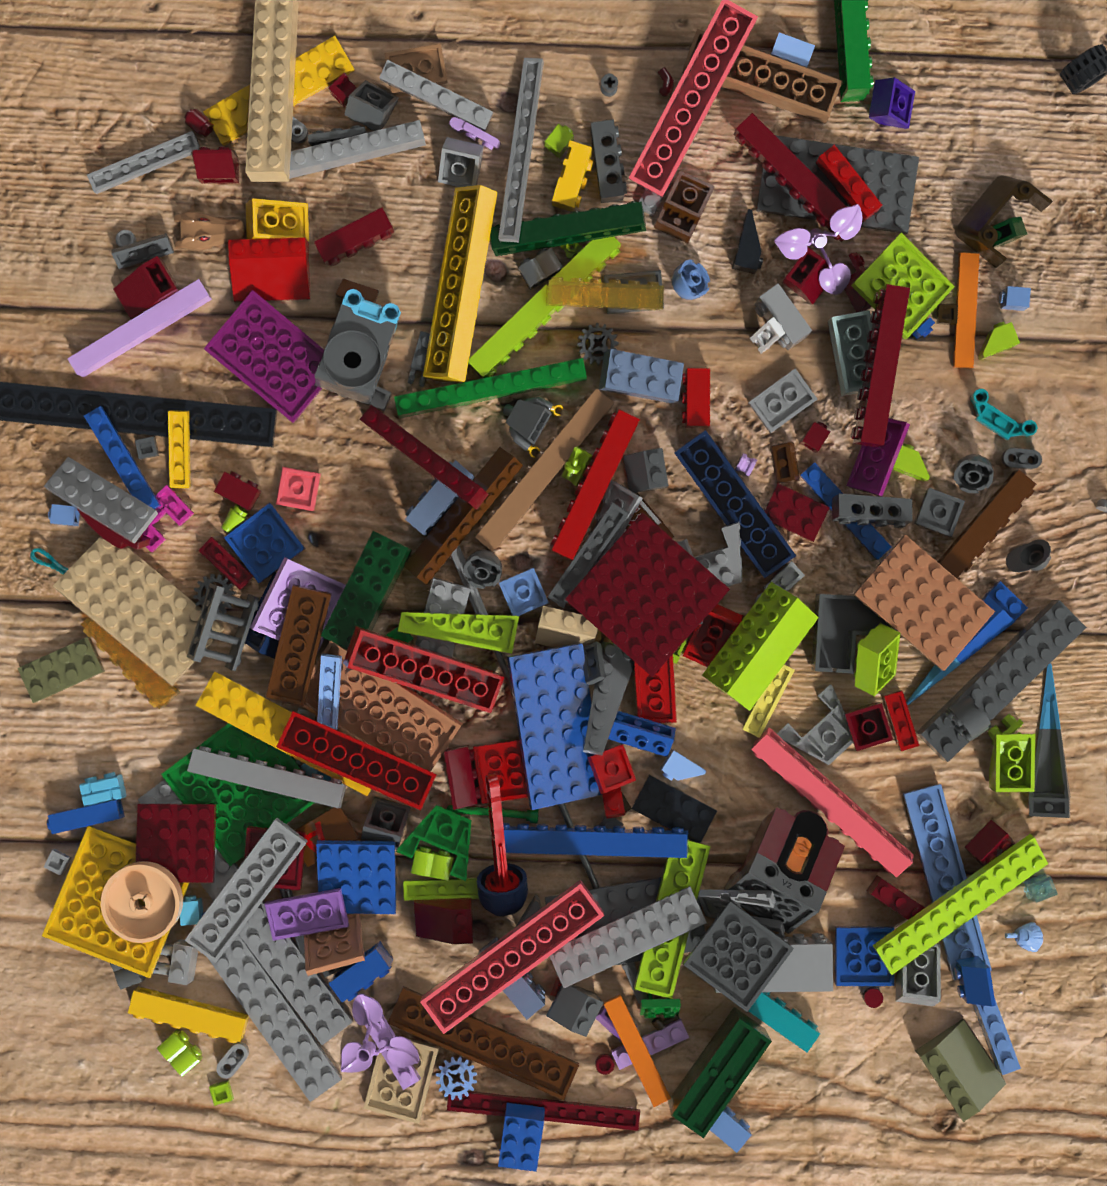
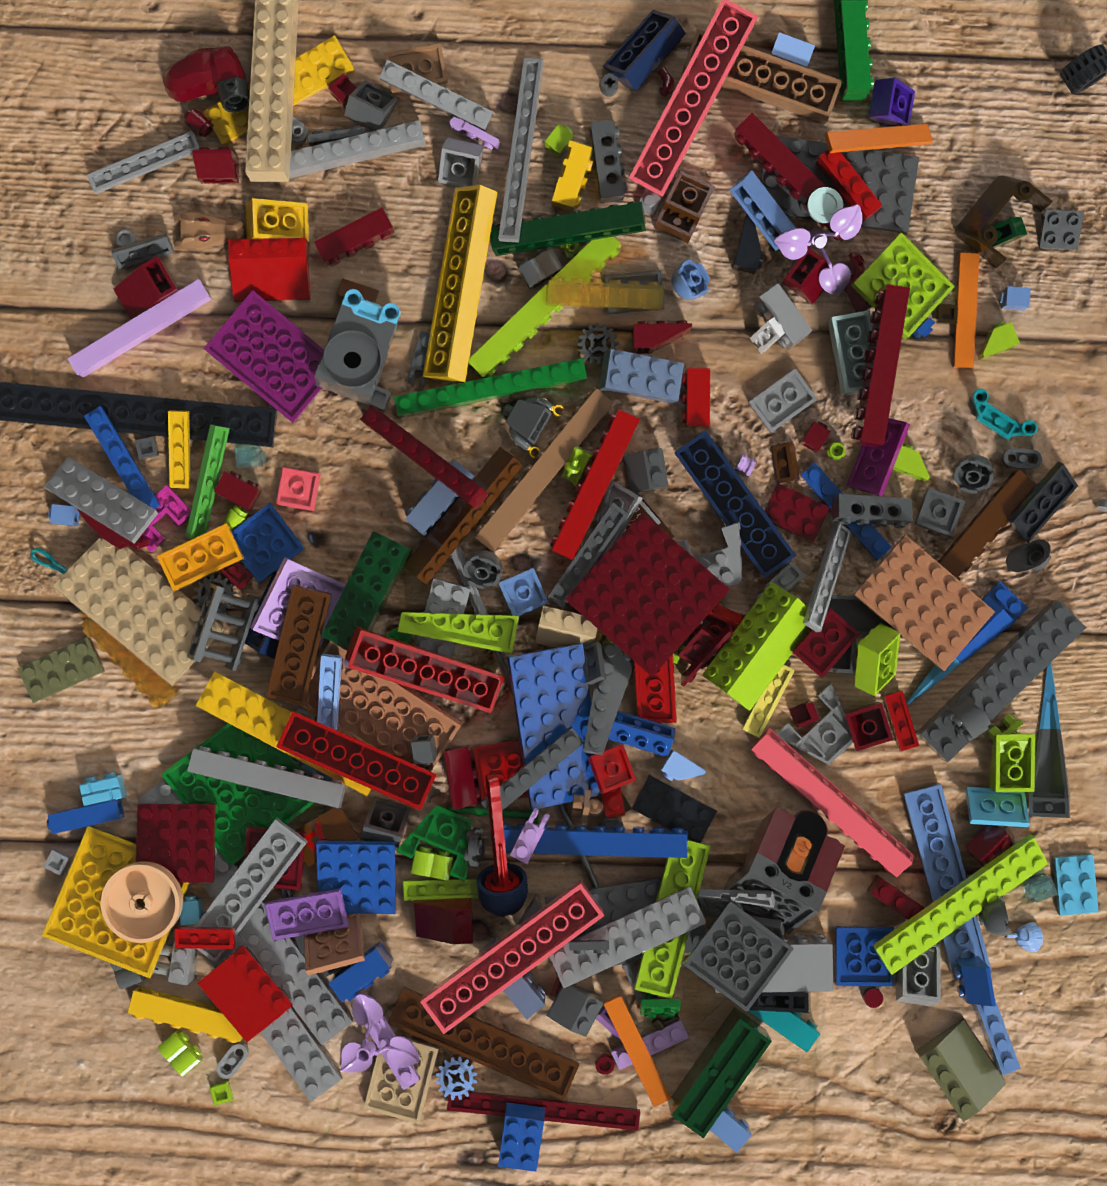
none -> light orange plate [157,523,244,591]
none -> dark red piece [163,46,250,113]
none -> red plate [175,927,235,949]
none -> bright green plate [185,424,230,539]
none -> red slope [197,944,293,1042]
none -> clear light blue brick [235,446,266,469]
none -> dark grey brick [411,734,438,766]
none -> dark grey plate [464,827,485,867]
none -> dark grey plate [481,727,584,812]
none -> lavender hinge [510,808,550,864]
none -> dark grey plate [569,939,609,954]
none -> medium nougat hips [571,790,603,823]
none -> dark blue slope [603,10,686,91]
none -> dark red slope [632,320,692,354]
none -> dark red bracket [678,623,733,687]
none -> medium blue brick [729,170,795,251]
none -> black slope [750,992,811,1013]
none -> dark red panel [789,700,820,728]
none -> dark red plate [792,608,860,678]
none -> light grey tile [803,522,851,632]
none -> light aqua piece [807,187,843,223]
none -> orange tile [825,124,933,153]
none -> lime plate [827,442,846,460]
none -> medium azure plate [965,787,1030,827]
none -> dark grey cylinder [978,896,1011,936]
none -> black plate [1008,462,1078,543]
none -> dark grey hinge [1039,209,1084,250]
none -> medium azure plate [1053,854,1099,916]

